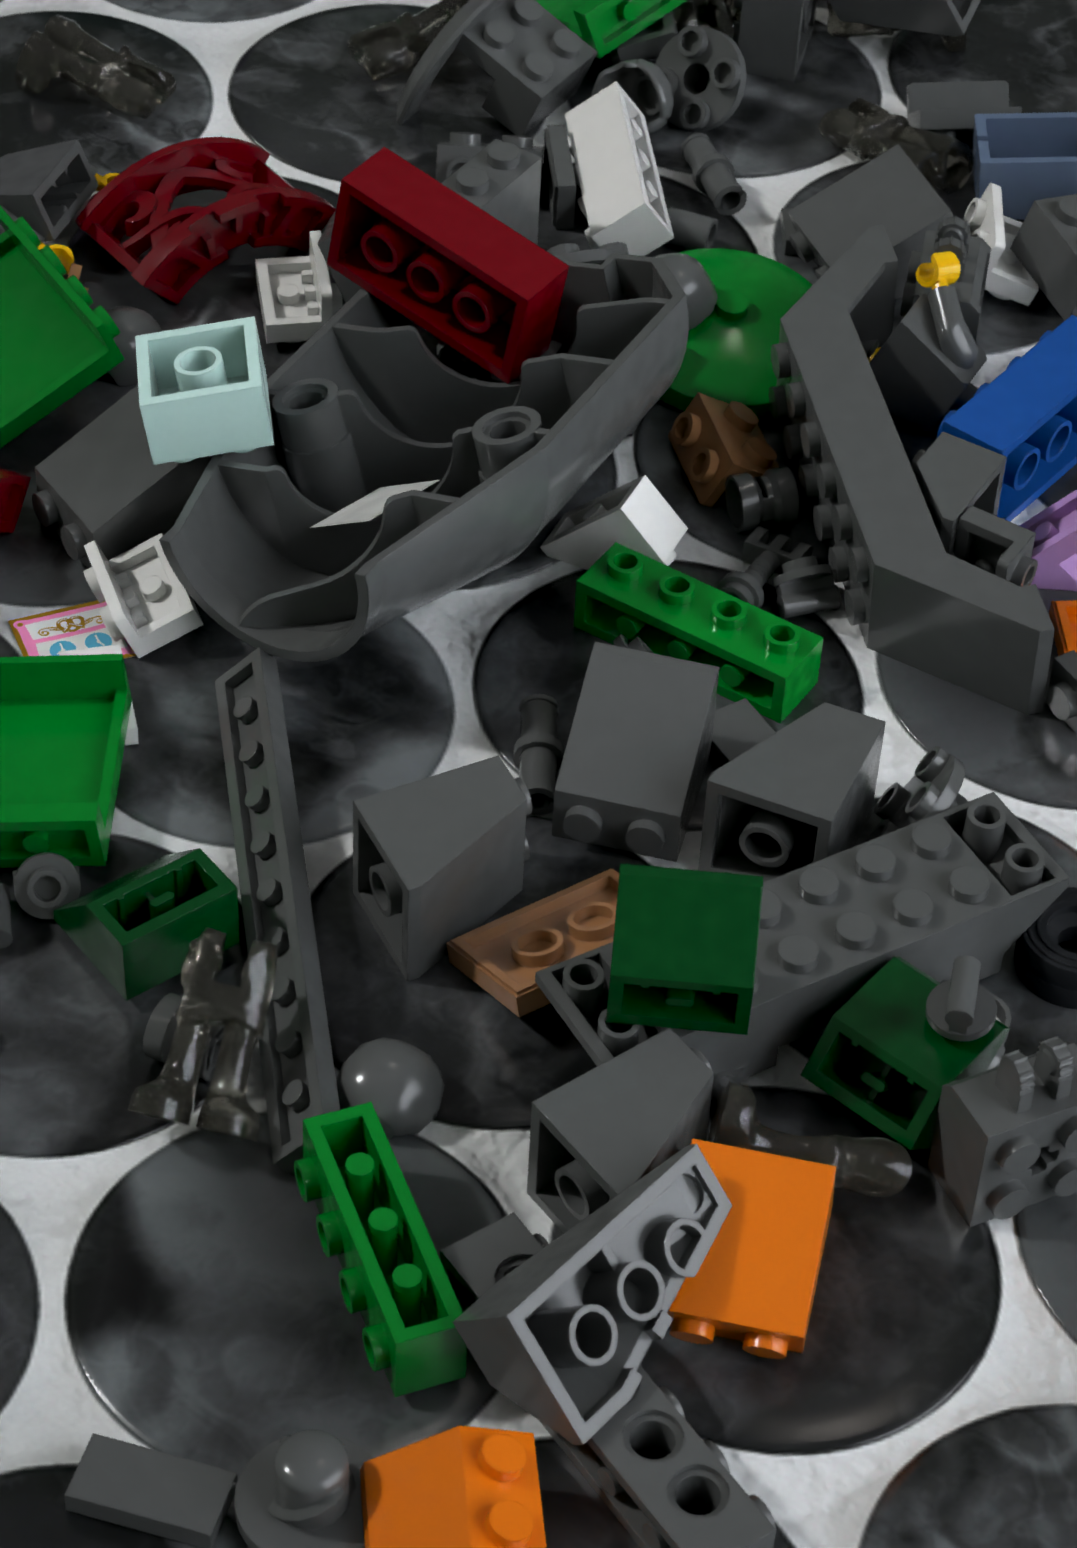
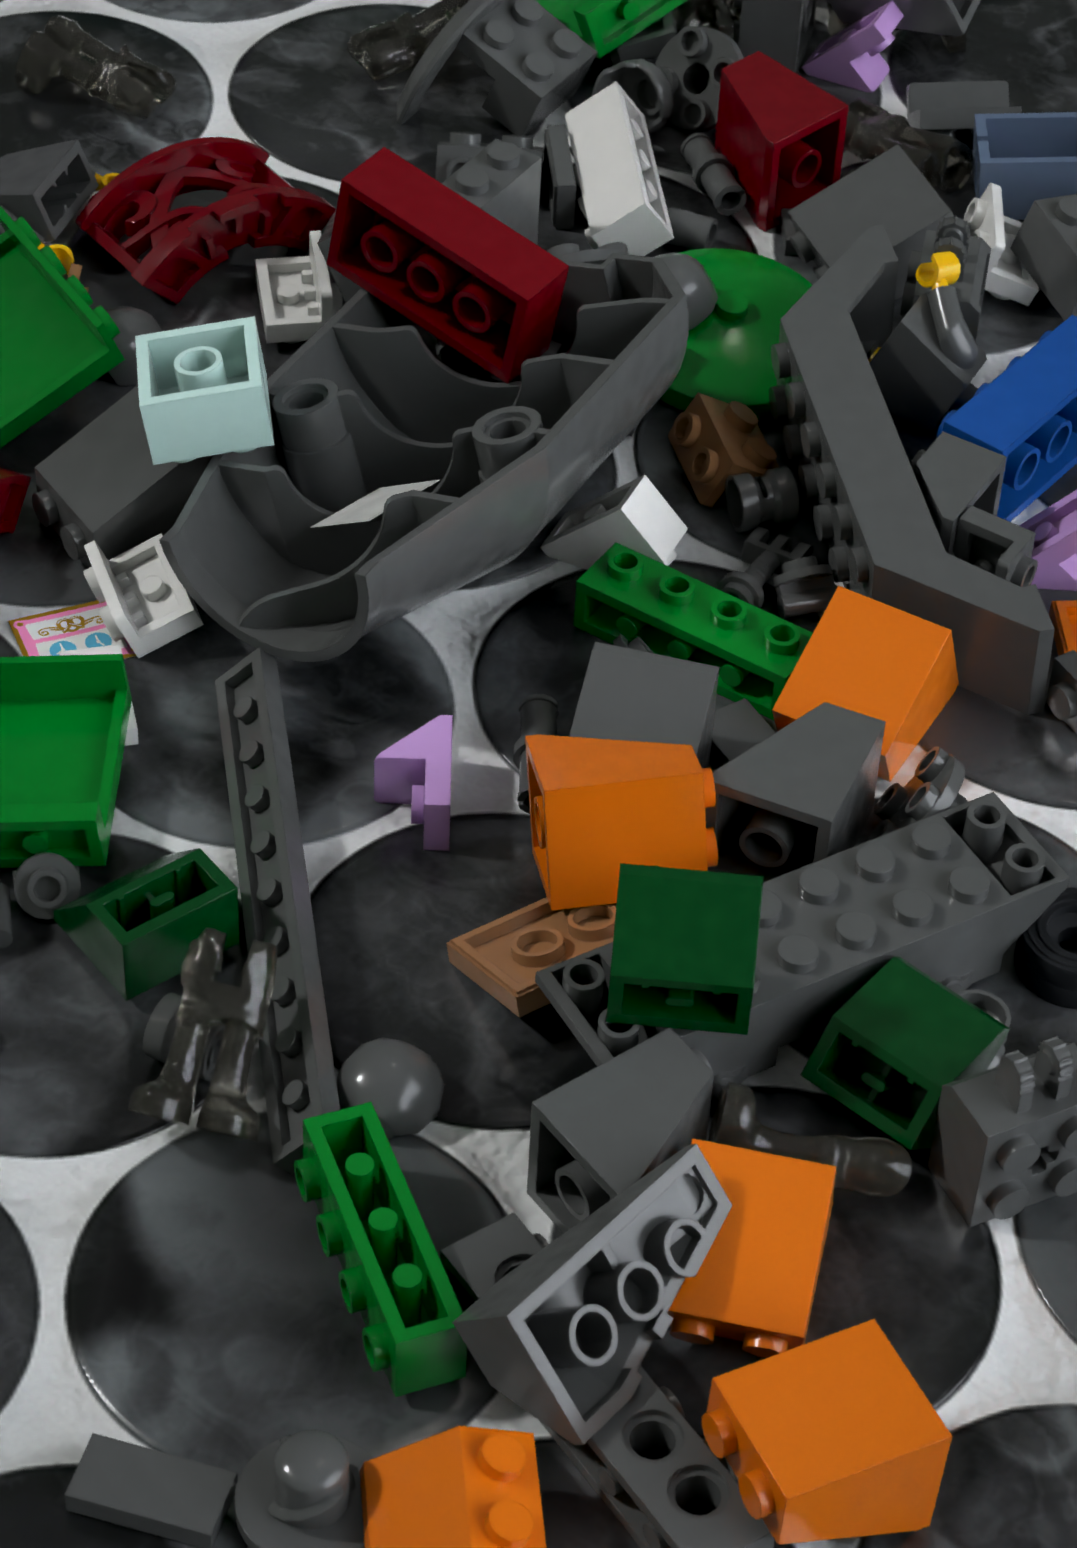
dark grey slope [353,755,532,982] -> none
dark grey plate [925,955,997,1041] -> none
none -> lavender slope [374,715,453,851]
none -> orange slope [525,734,718,911]
none -> orange slope [702,1319,952,1545]
none -> dark red slope [715,51,849,232]
none -> orange slope [772,585,959,782]
none -> lavender slope [802,0,904,93]

